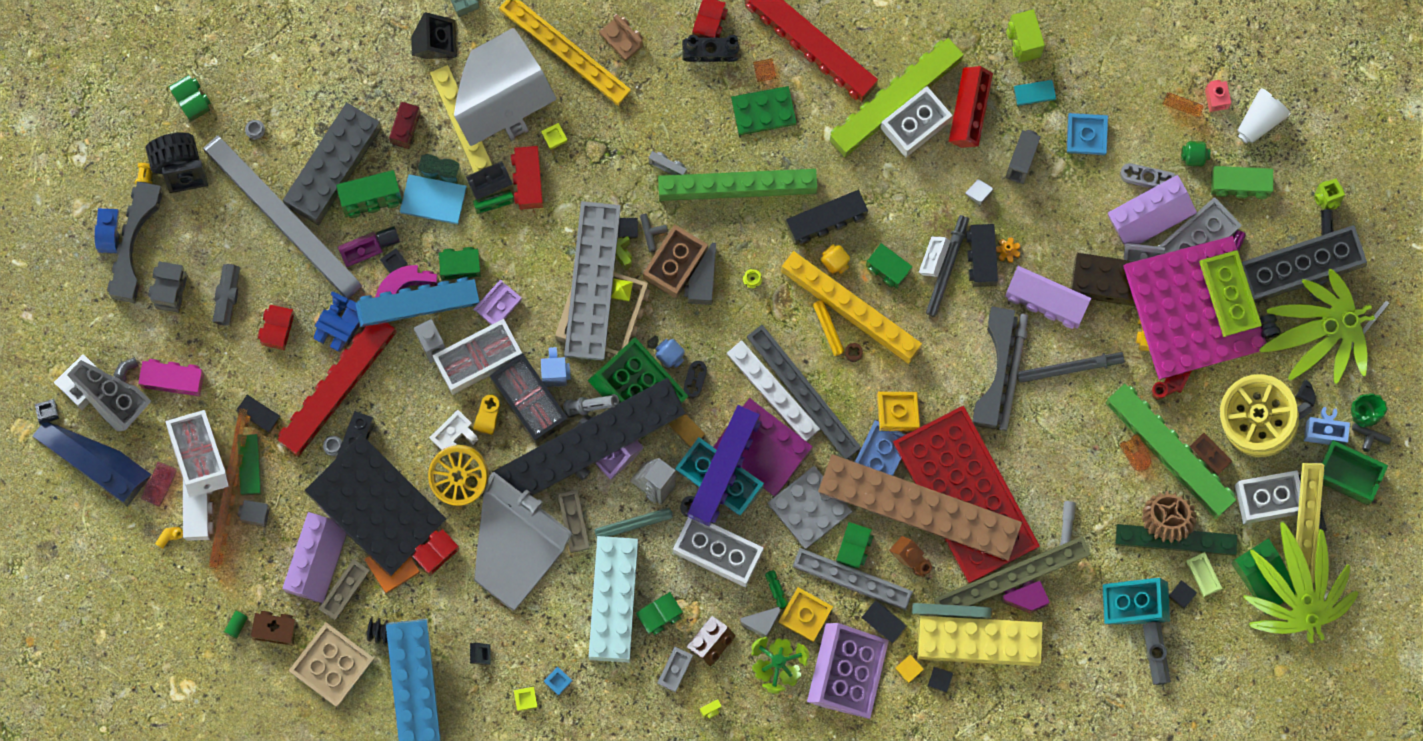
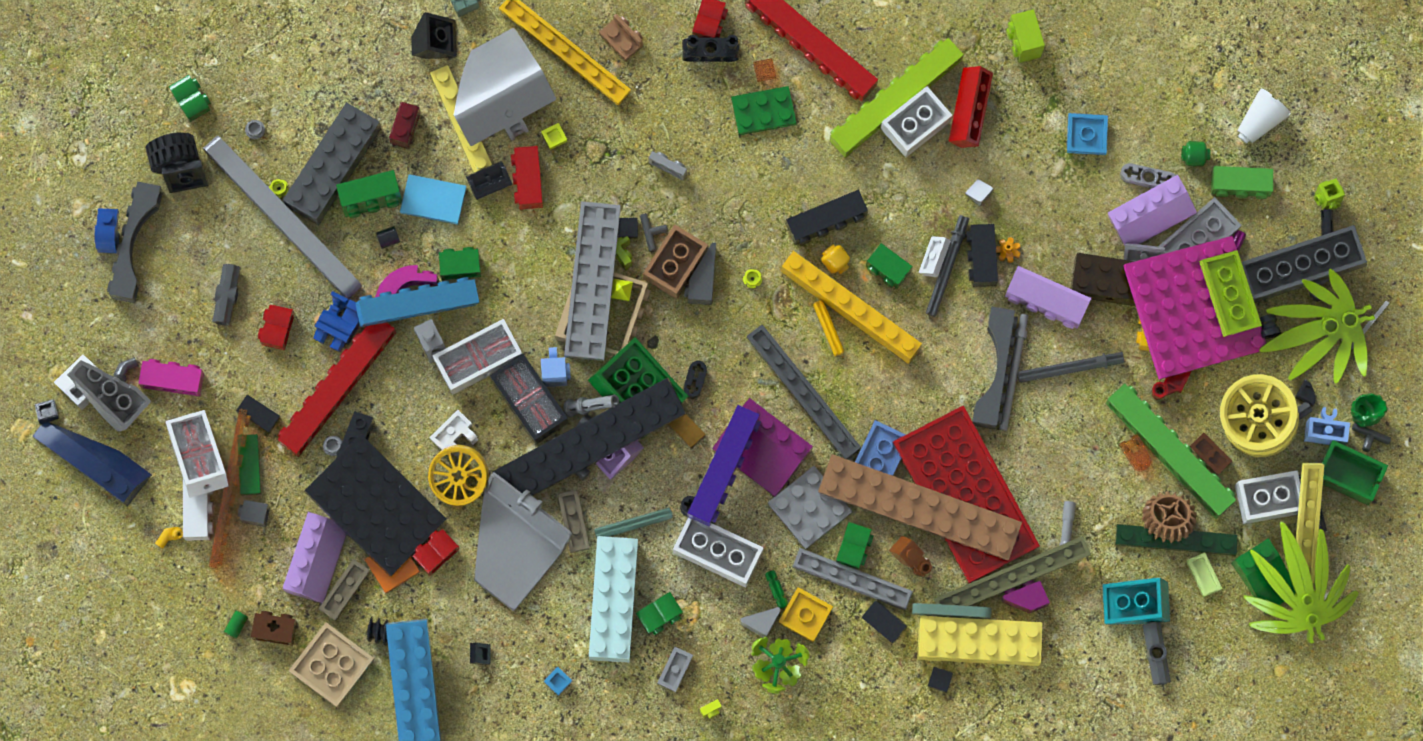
yellow bush [135,163,153,184] -> none
clear pink slope [141,461,178,507] -> none
dark grey brick [148,261,188,313] -> none
magenta slope [338,232,383,268] -> none
black plate [380,248,408,273] -> none
clear green brick [418,154,461,184] -> none
green slope [473,189,514,214] -> none
yellow piece [473,395,500,435] -> none
lavender plate [474,280,522,325] -> none
neon yellow plate [514,687,538,711] -> none
light grey wedge [630,458,676,504] -> none
medium blue head [655,338,685,368] -> none
bright green brick [658,169,817,201] -> none
teal slope [675,437,764,516] -> none
bracket [686,616,736,666] -> none
white plate [726,340,820,441] -> none
lavender slope [807,623,889,719] -> none
reddish brown bush [845,343,863,362] -> none
yellow tile [877,391,920,431] -> none
yellow tile [895,655,924,684] -> none
dark grey slope [1005,130,1041,184] -> none
teal tile [1013,80,1056,106] -> none
clear orange tile [1162,92,1204,118] -> none
black tile [1169,580,1197,609] -> none
coral brick [1205,80,1231,112] -> none
none -> neon yellow plate [269,179,289,198]

